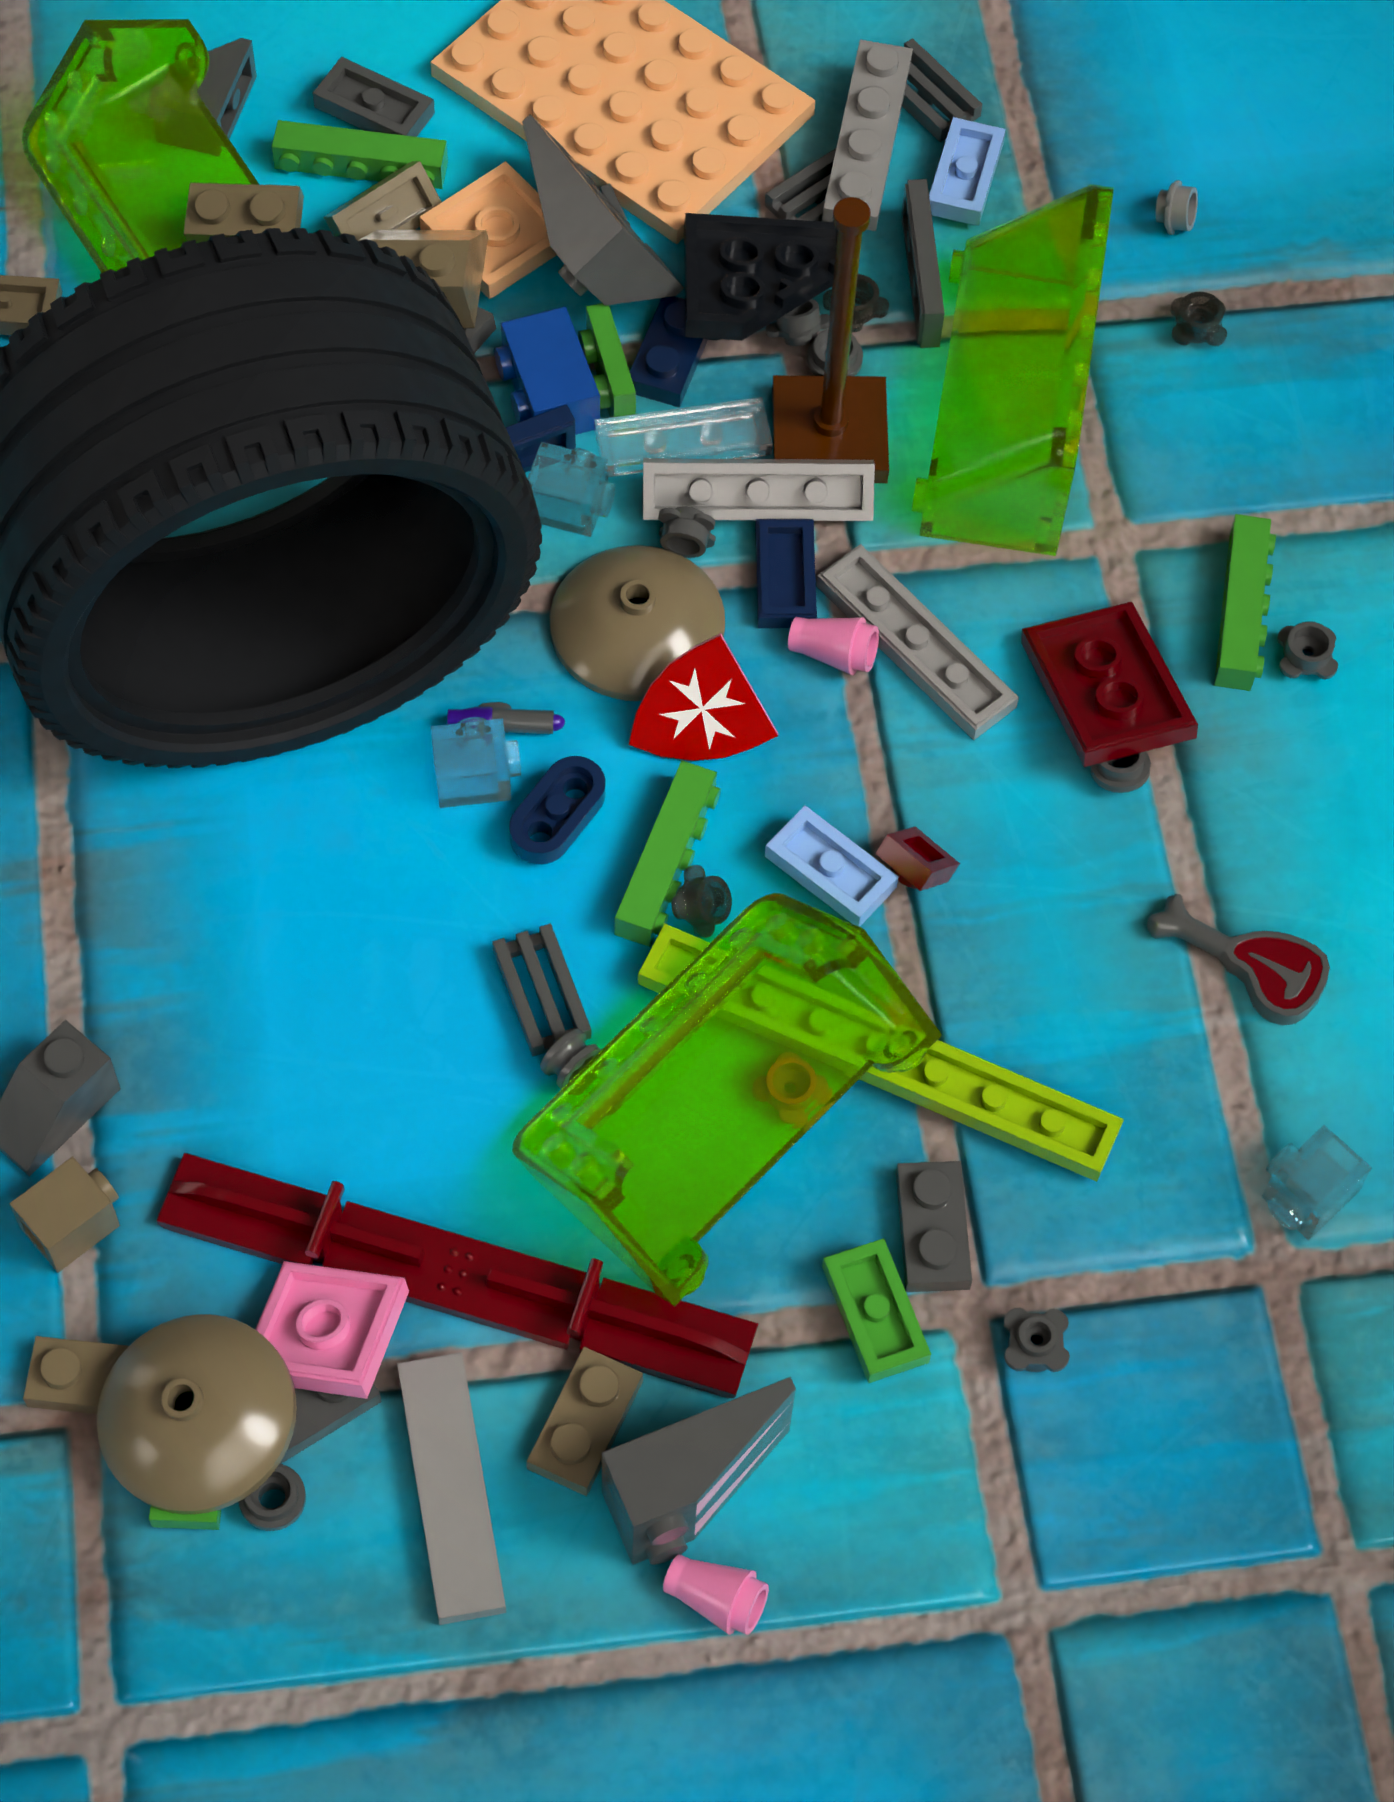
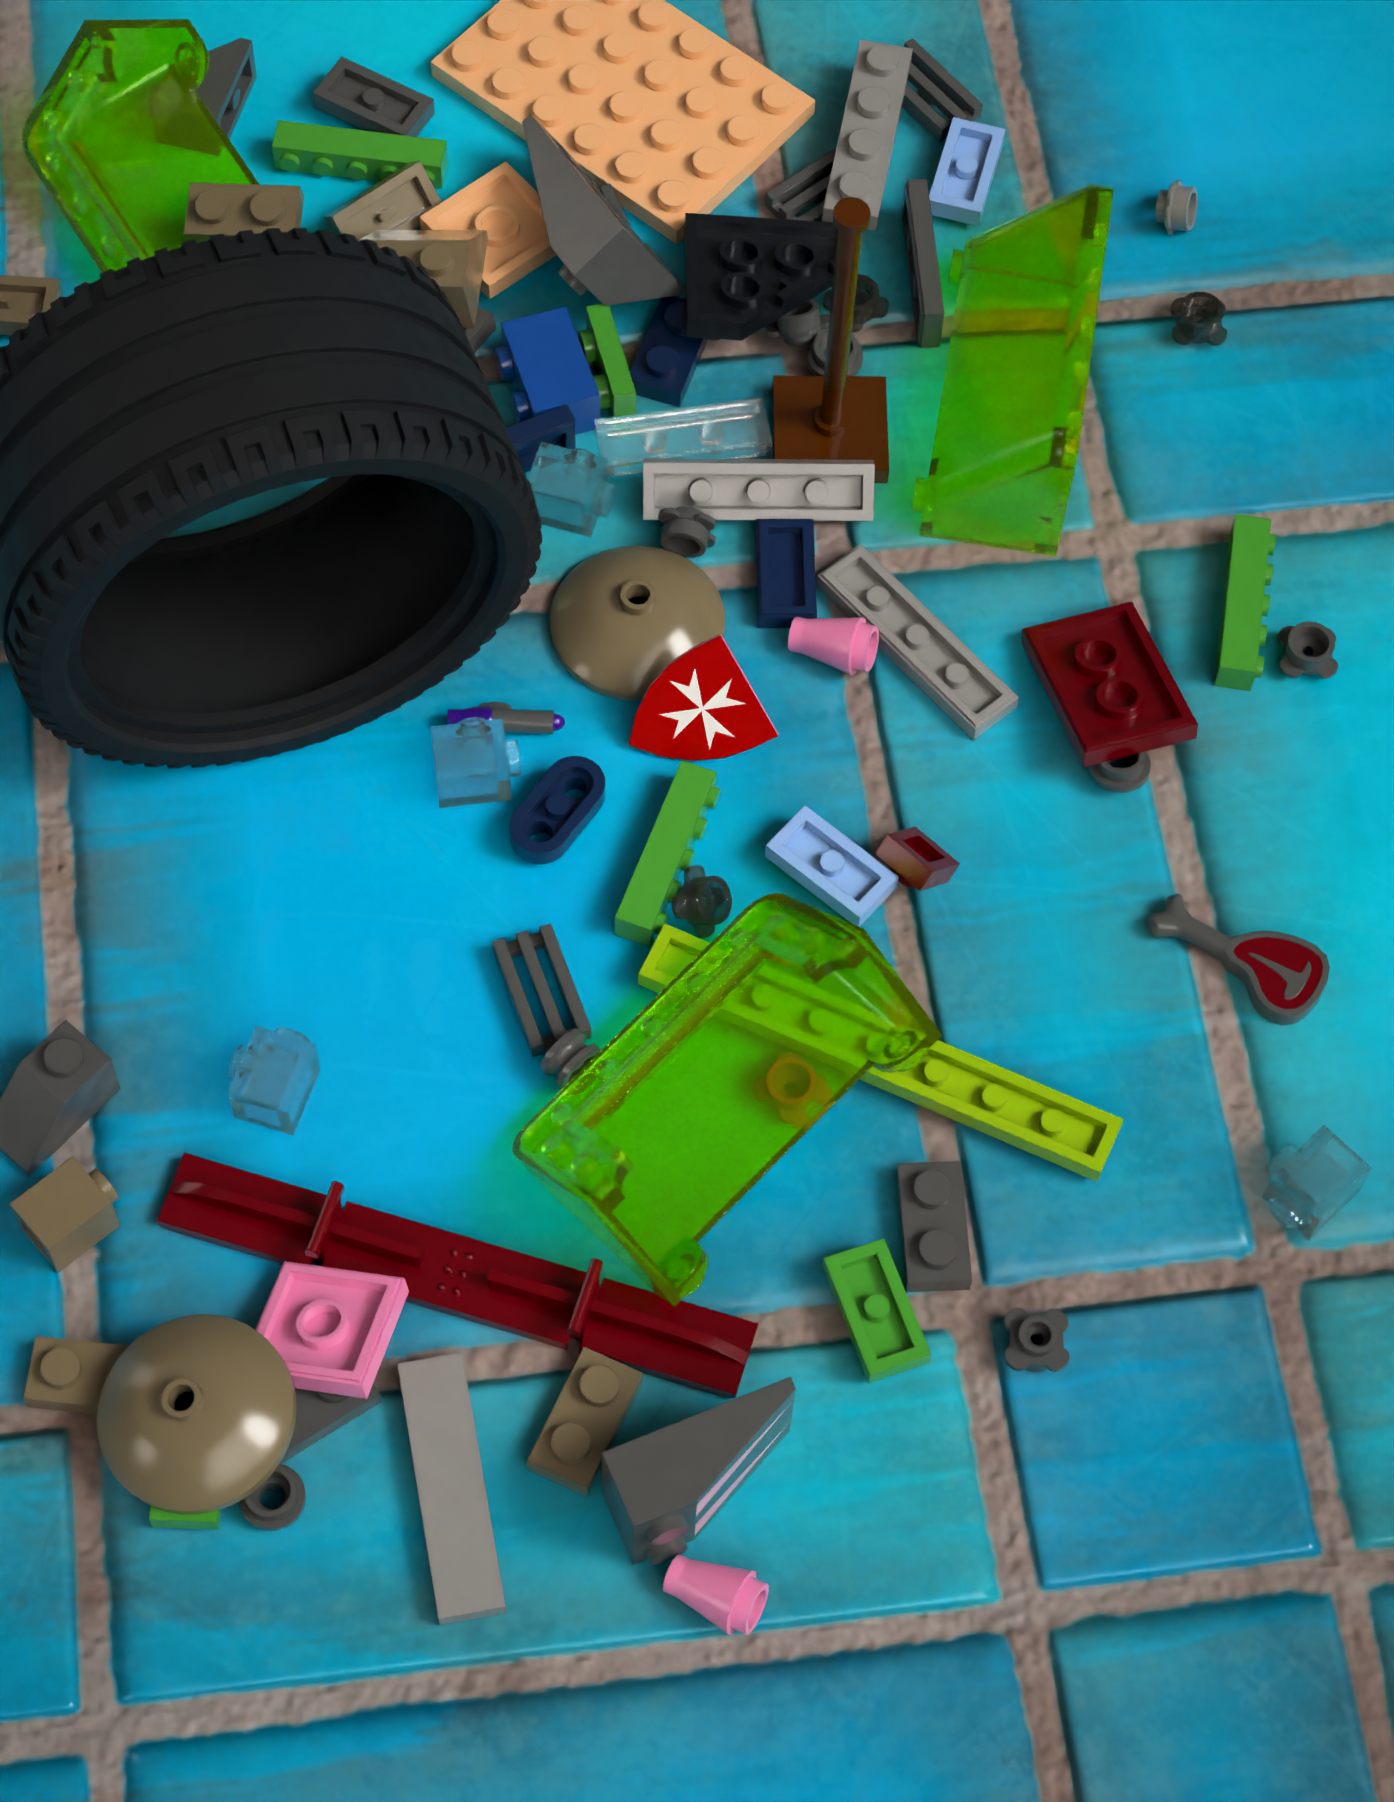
none -> clear light blue brick [228,1026,320,1135]

